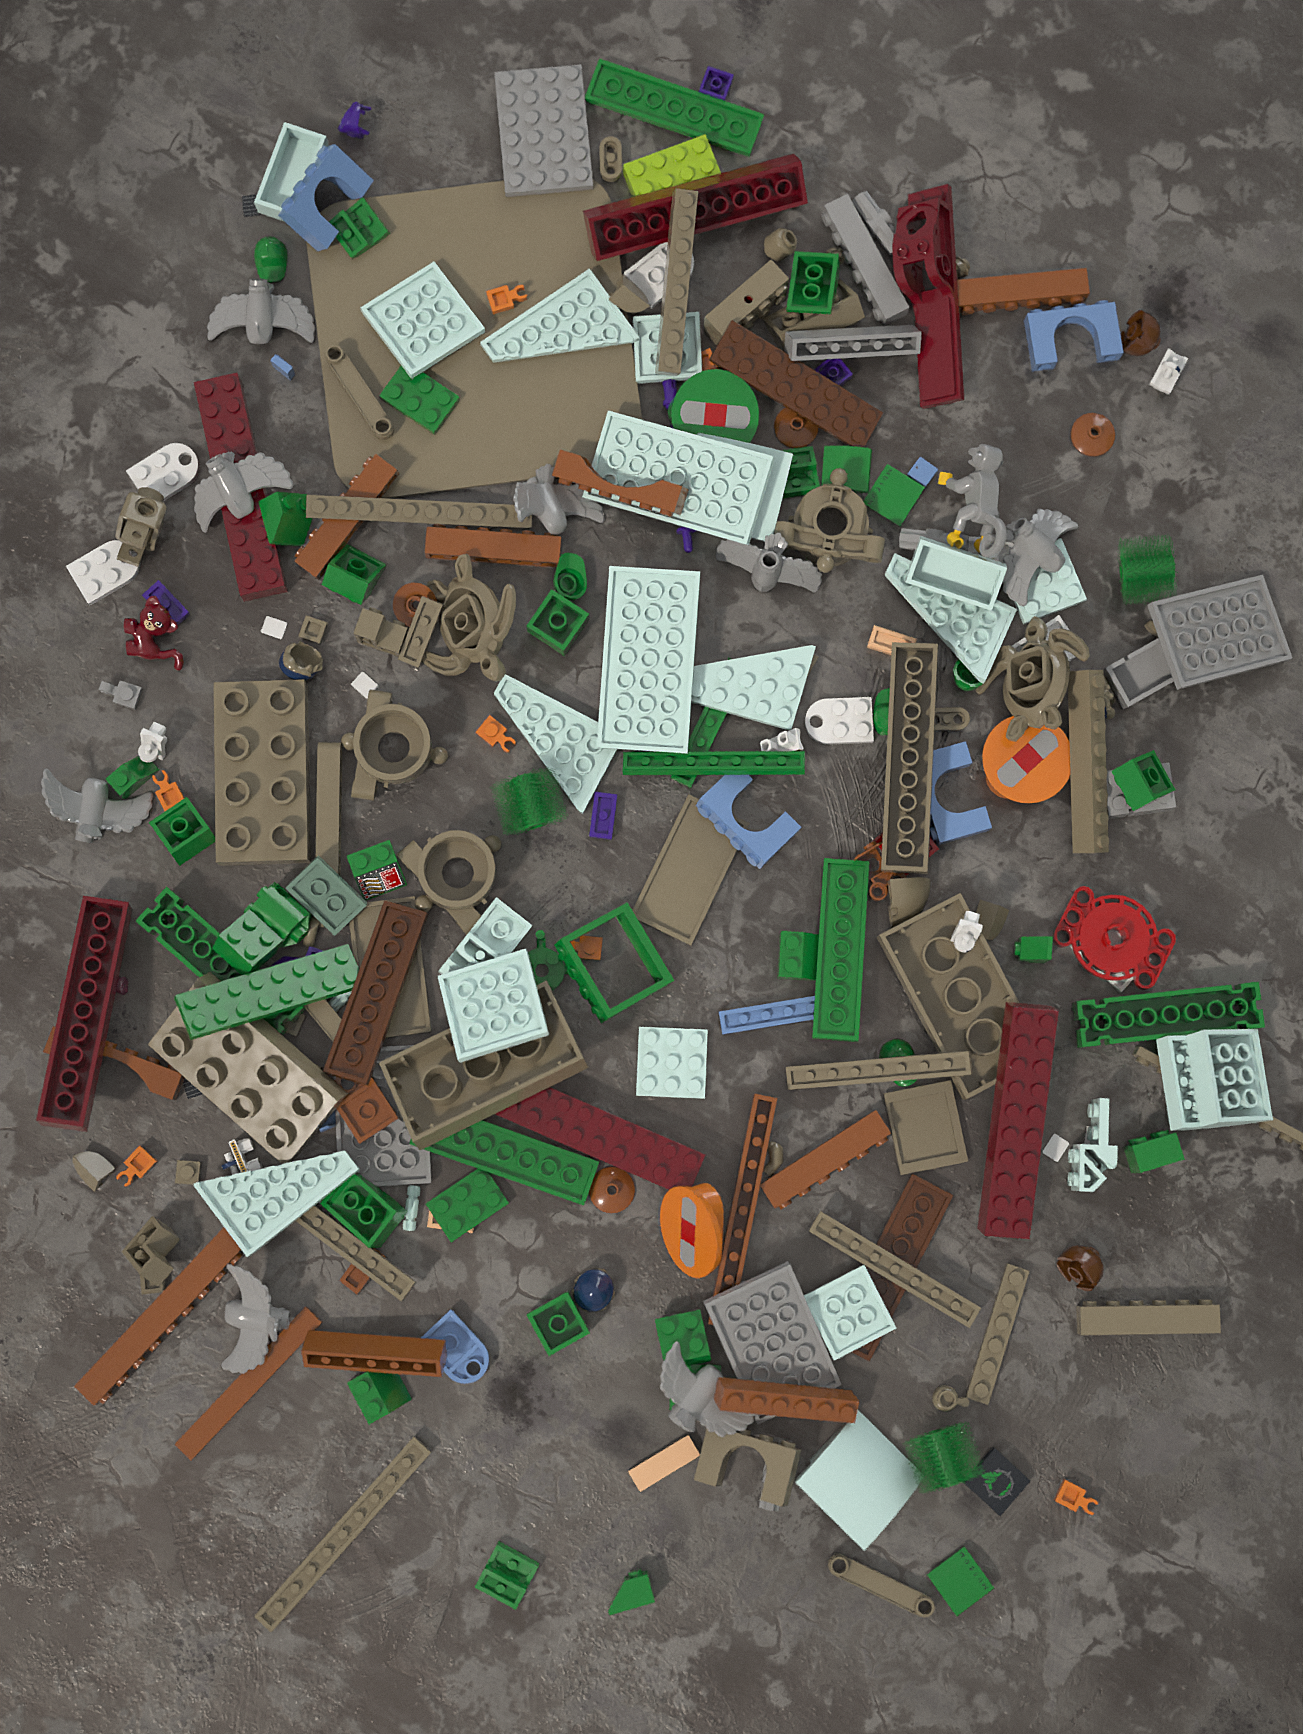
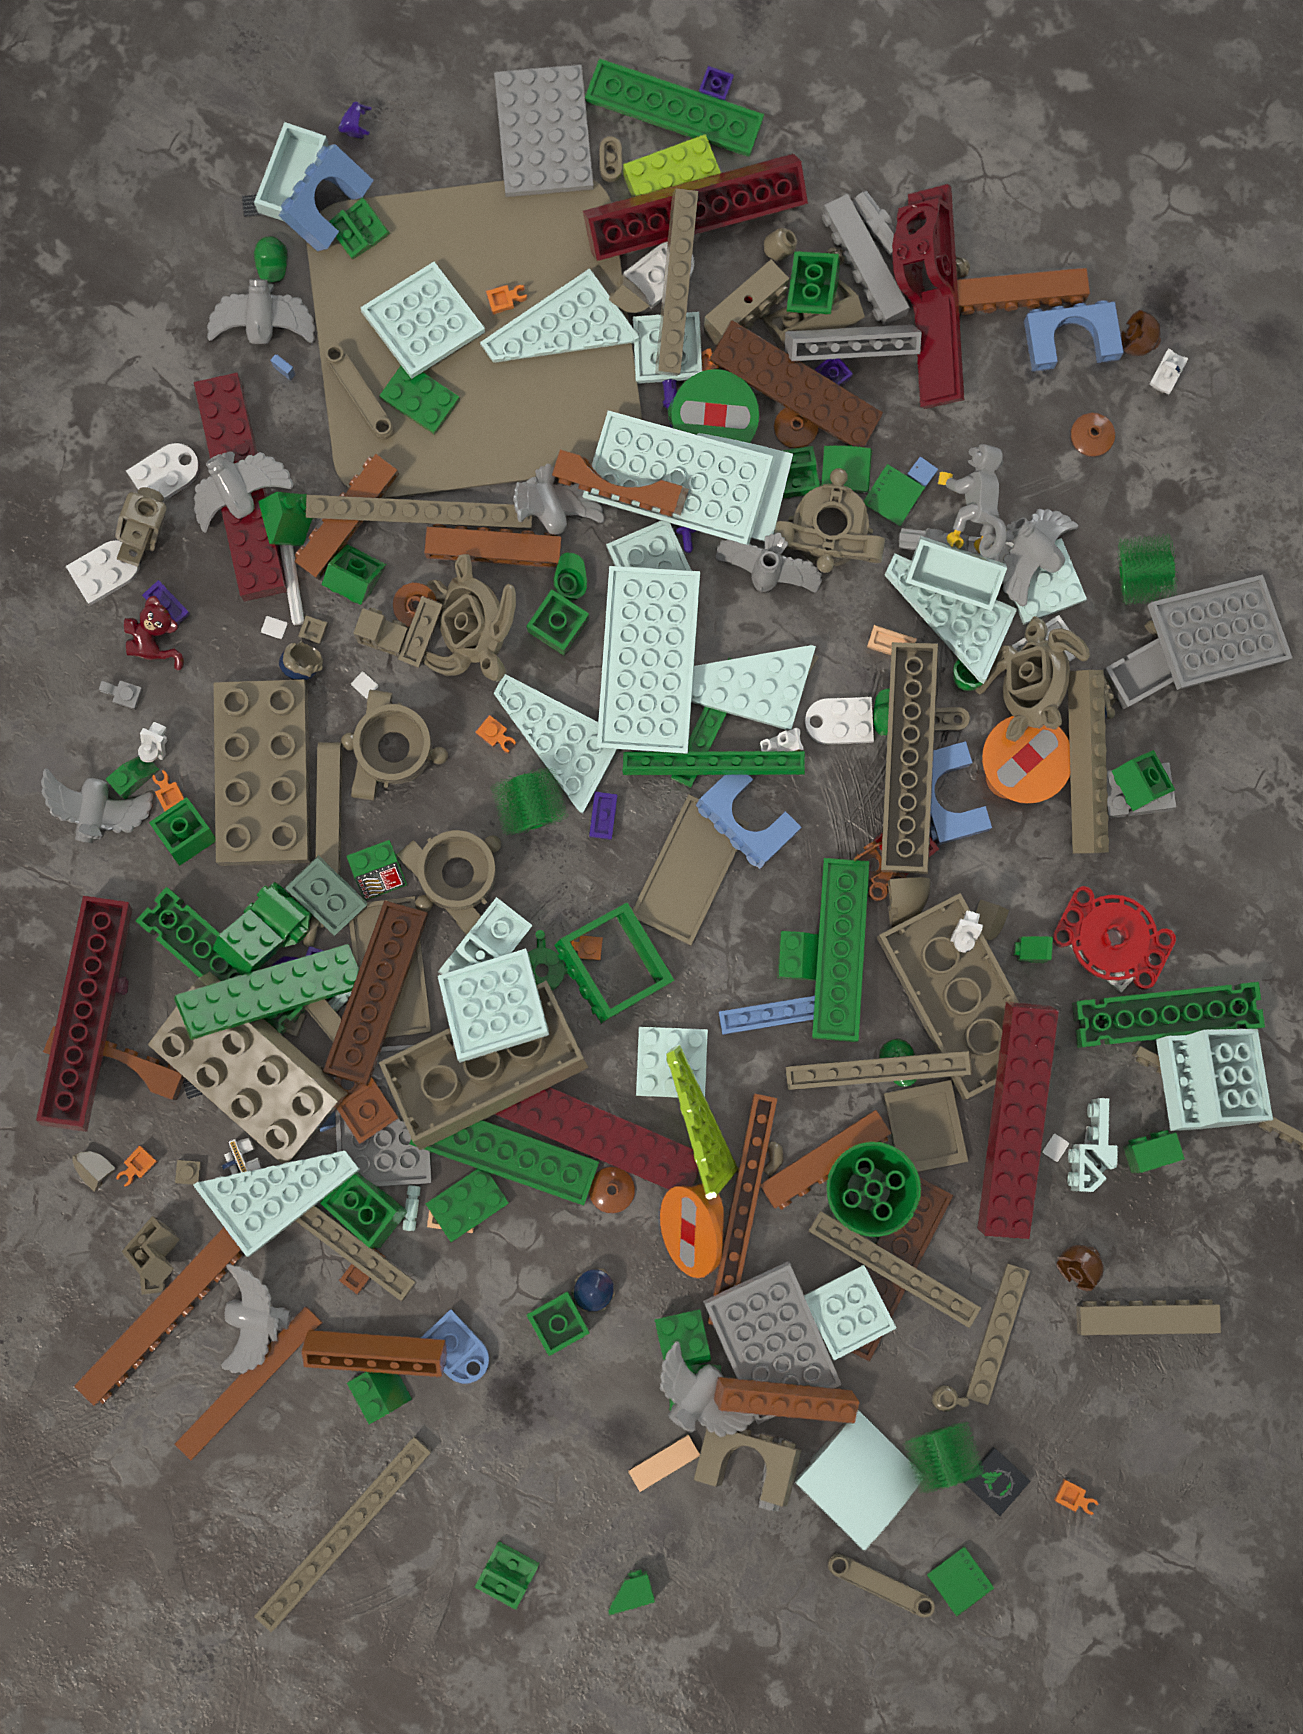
none -> white axle [280,545,304,625]
none -> light aqua plate [606,521,691,571]
none -> lime wing [666,1045,738,1199]
none -> green cone [826,1142,921,1237]

